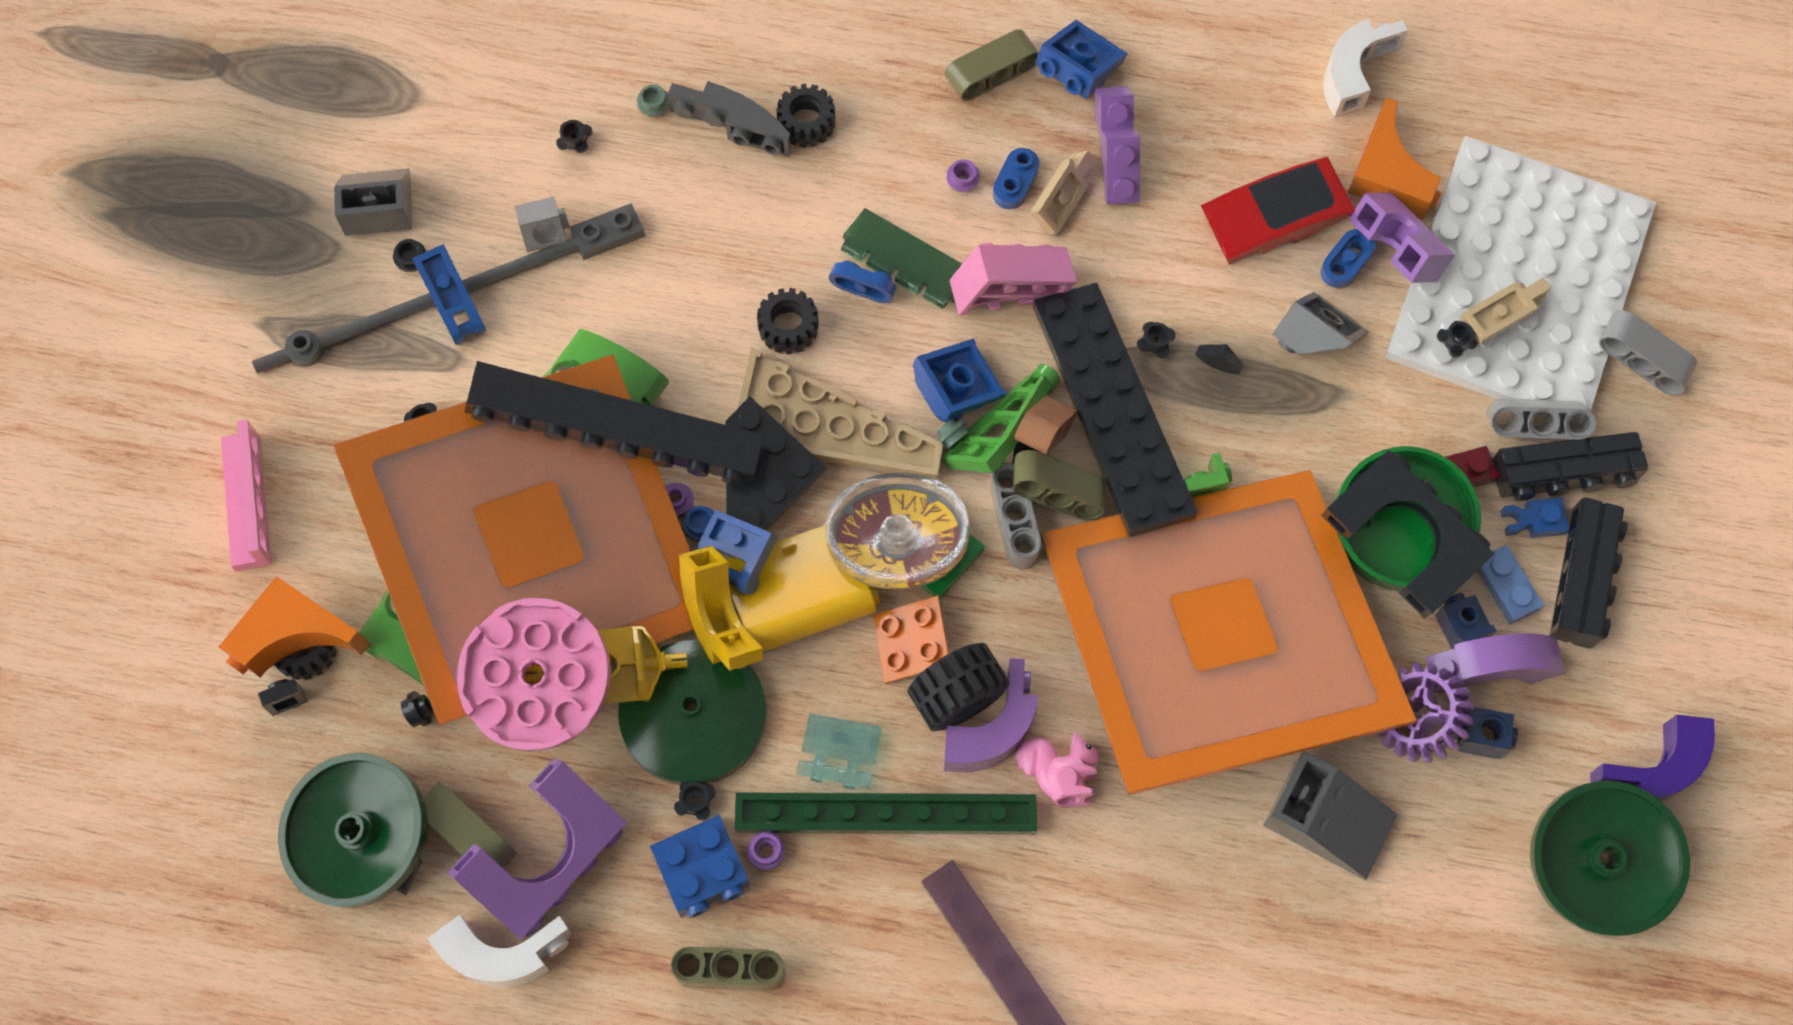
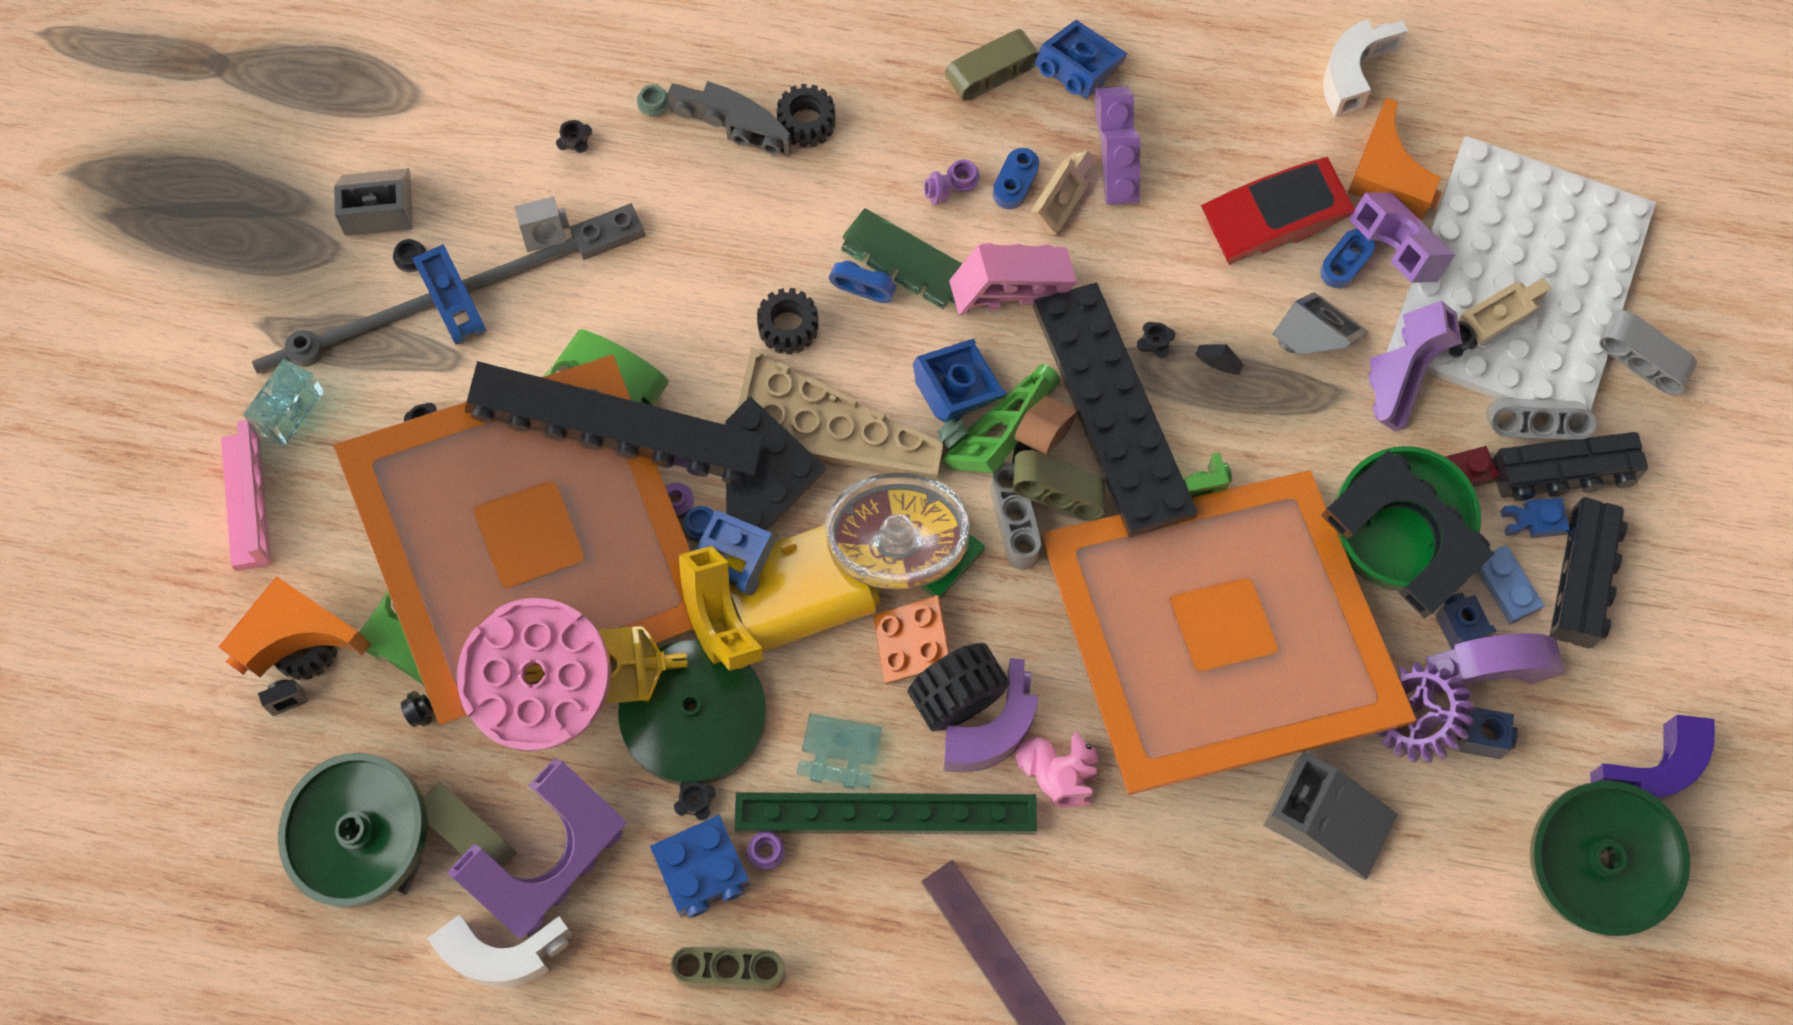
none -> clear light blue brick [243,358,324,447]
none -> medium lavender plate [924,171,950,205]
none -> medium lavender arch [1369,301,1462,431]

